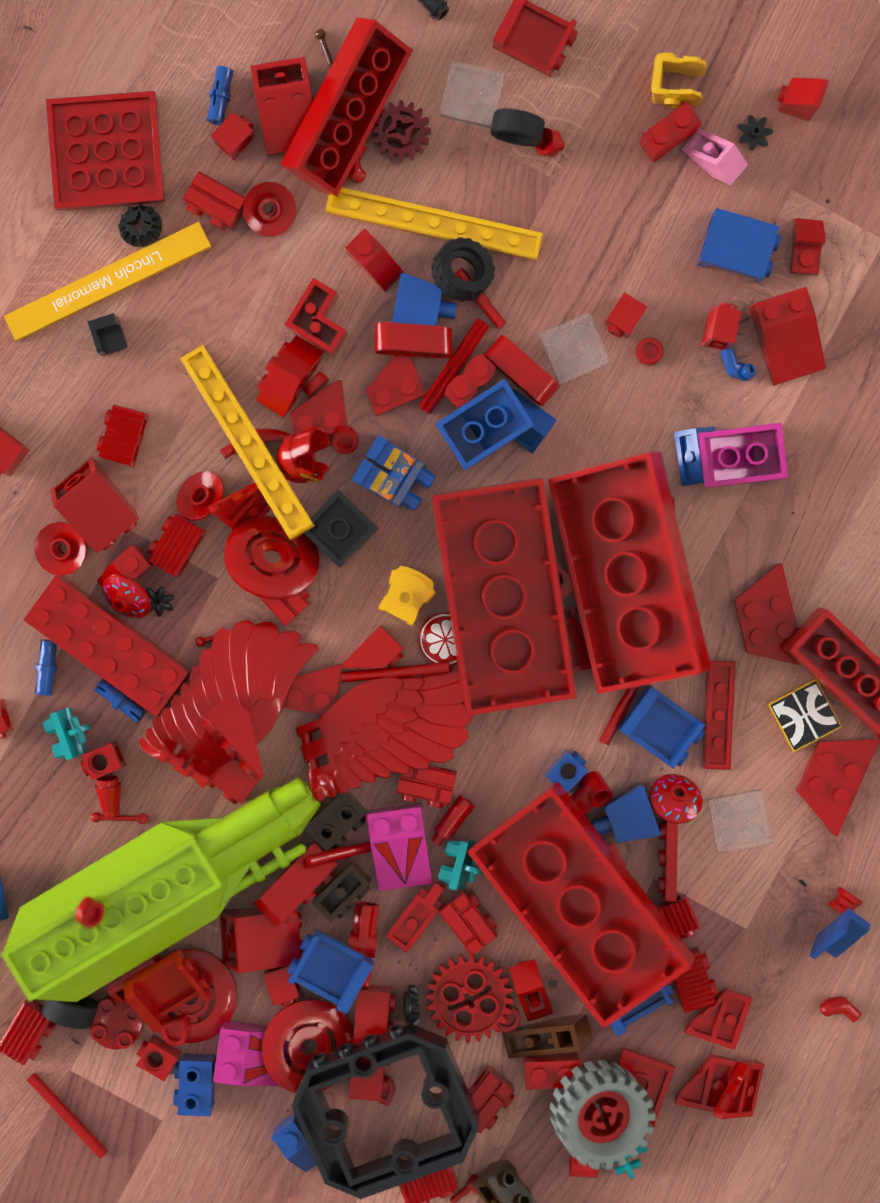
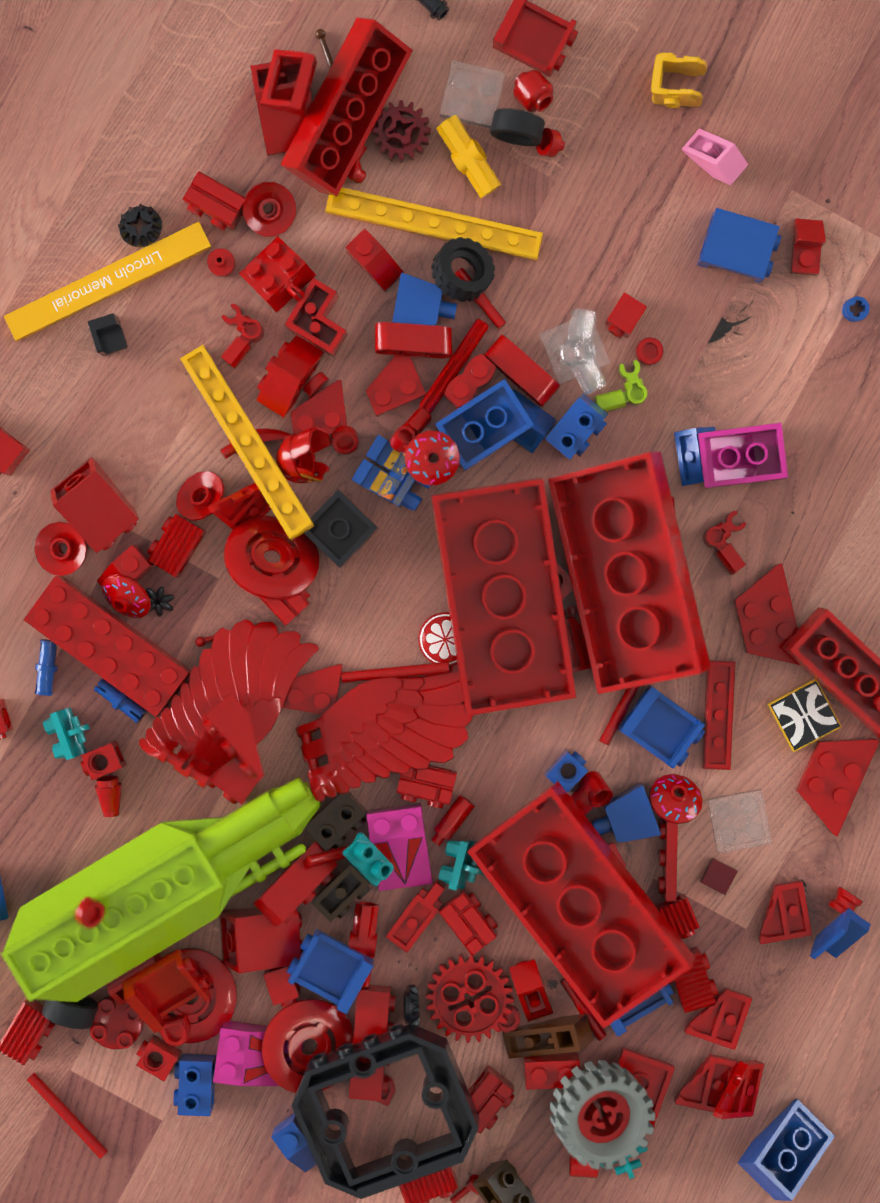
red plate [46,91,165,211] -> none
red hinge [91,812,148,824] -> none
red brick [97,404,149,467] -> none
blue pin [206,66,234,125] -> none
red brick [211,112,256,161] -> none
red slope [342,625,404,668] -> none
yellow piece [378,566,436,626] -> none
red brick [640,102,702,162] -> none
red brick [701,303,742,350] -> none
blue arm [720,348,756,381] -> none
black plant [738,115,773,151] -> none
red slope [749,286,826,386] -> none
red slope [777,78,829,122] -> none
red arm [820,996,862,1023] -> none
none -> red tile [207,248,236,277]
none -> red bar [221,304,264,369]
none -> red plate [238,236,316,313]
none -> red tile [260,49,317,117]
none -> teal hips [342,832,394,887]
none -> red bar [390,408,434,460]
none -> red dish [405,431,460,486]
none -> yellow piece [436,115,502,198]
none -> red head [513,70,554,112]
none -> blue brick [545,393,608,460]
none -> clear piece [560,309,607,395]
none -> red piece [560,978,607,1041]
none -> lime bar [594,360,647,412]
none -> dark red tile [700,857,738,895]
none -> red bar [703,511,746,575]
none -> blue slope [737,1099,835,1201]
none -> red wing [758,880,812,945]
none -> blue bush [842,296,870,322]

